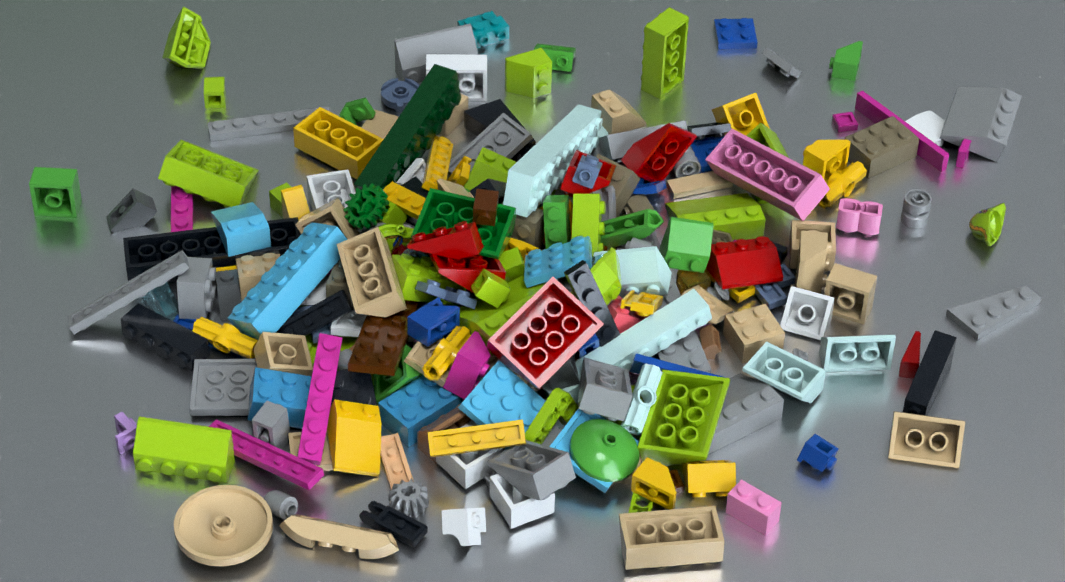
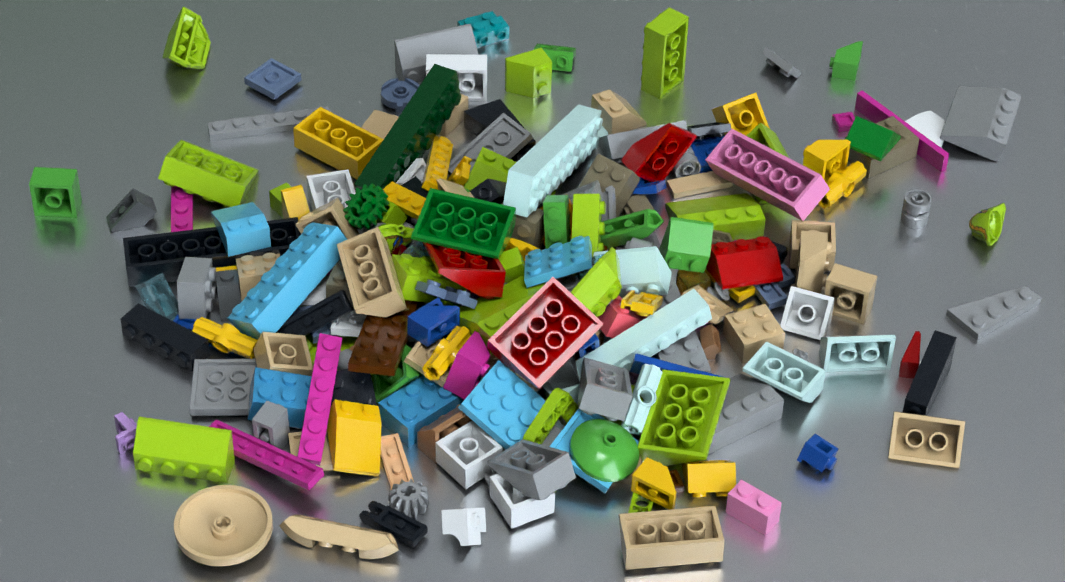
light grey plate [68,250,189,334] -> none
lime brick [204,77,226,109] -> none
light grey brick [264,490,298,520] -> none
bright green bracket [339,97,376,125] -> none
red slope [407,221,484,260] -> none
yellow plate [427,419,526,457] -> none
lime brick [471,268,511,308] -> none
reddish brown brick [473,189,499,226] -> none
red slope [560,150,616,197] -> none
plate [564,260,620,347] -> none
sand blue bracket [572,155,603,189] -> none
blue plate [714,18,758,49] -> none
bright pink brick [836,198,883,235] -> none
dark pink tile [955,139,971,168] -> none
none -> sand blue plate [244,58,302,100]
none -> green slope [846,116,901,162]

